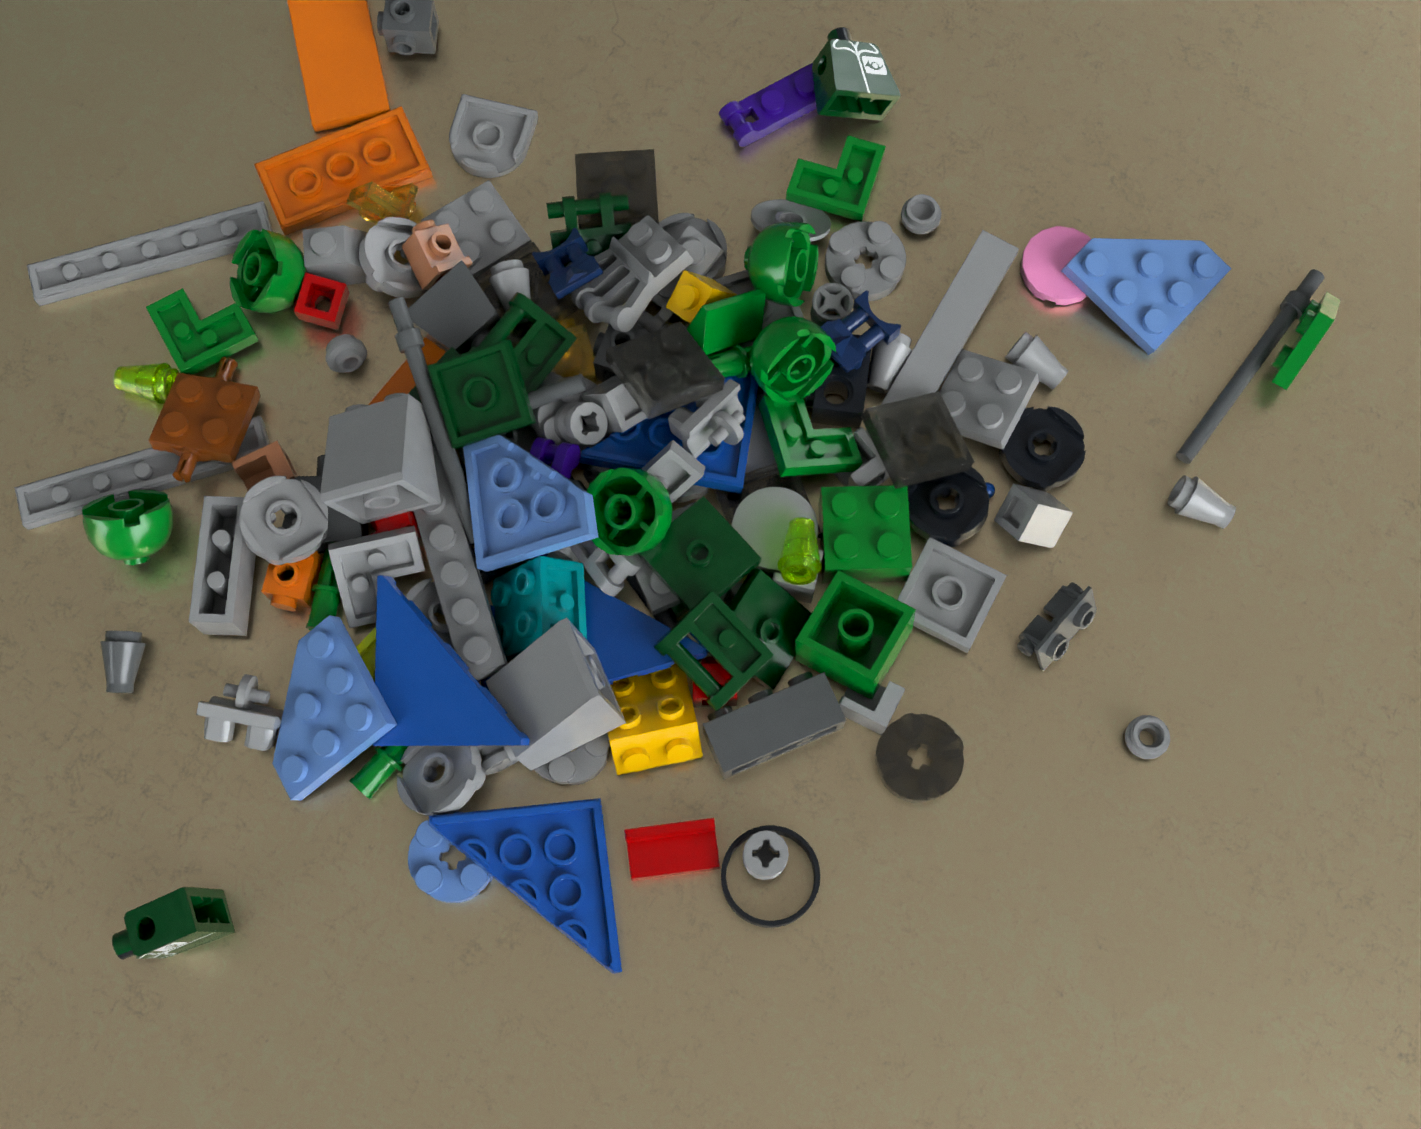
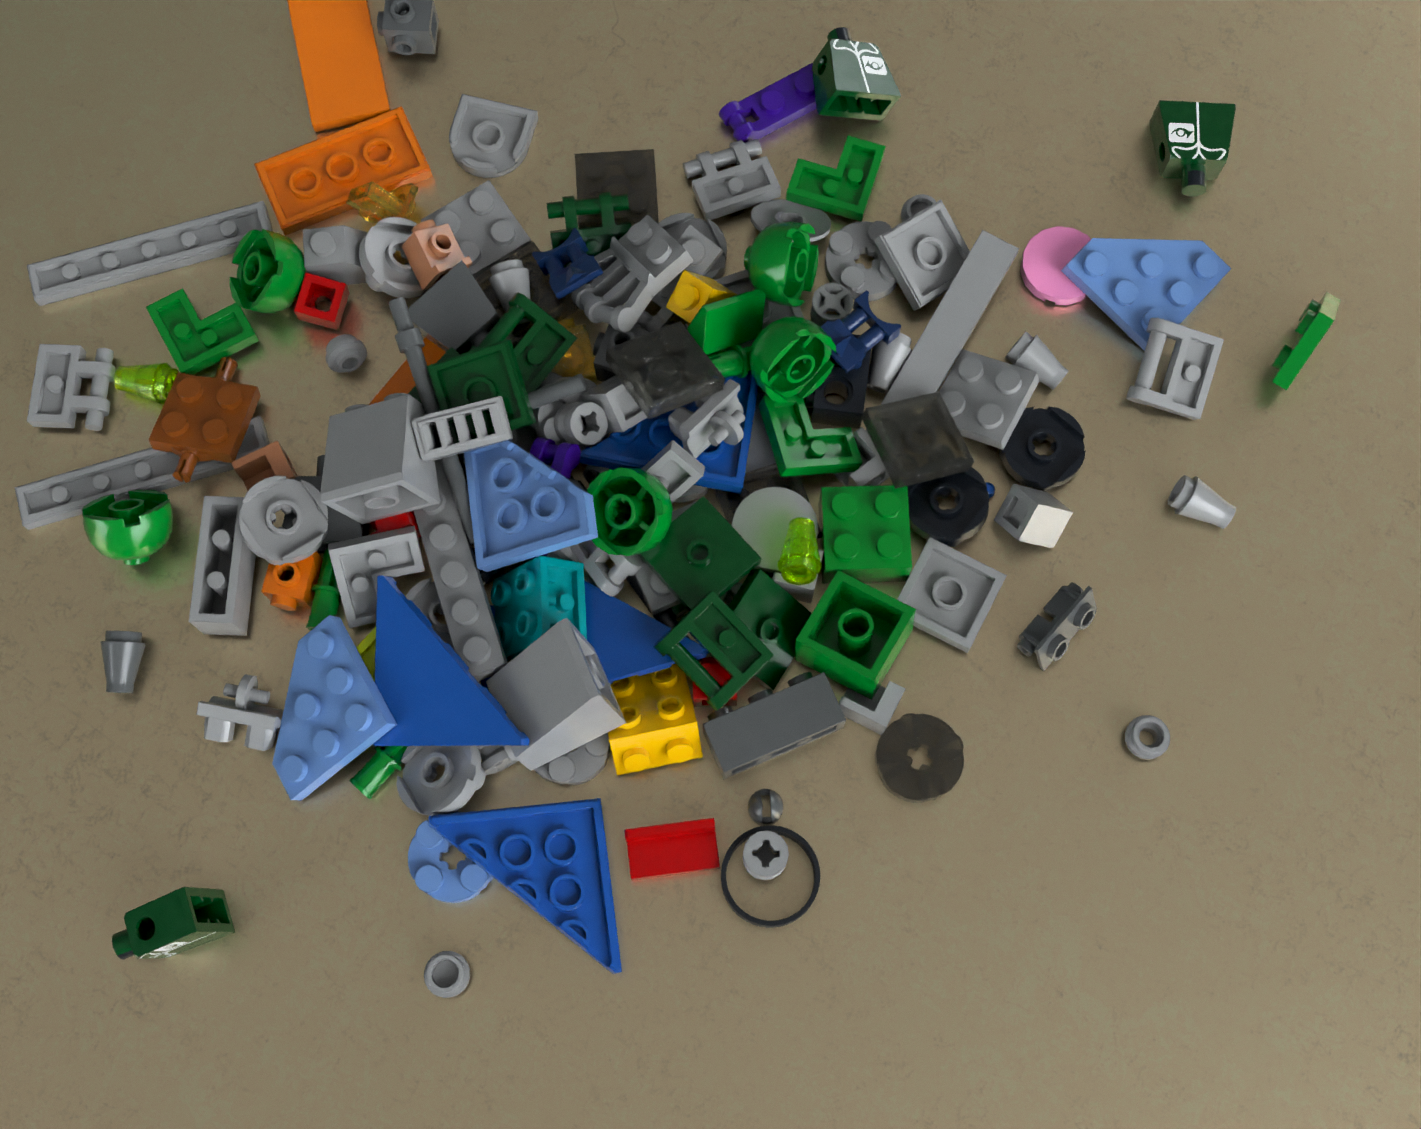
dark grey bar [1176,269,1324,464] -> none
none -> light grey plate [27,344,116,431]
none -> light grey slope [411,396,513,461]
none -> light grey plate [424,951,470,998]
none -> light grey plate [683,139,781,221]
none -> dark grey hinge [748,789,783,826]
none -> light grey plate [873,200,970,311]
none -> light grey plate [1126,318,1224,420]
none -> dark green torso [1150,100,1236,197]

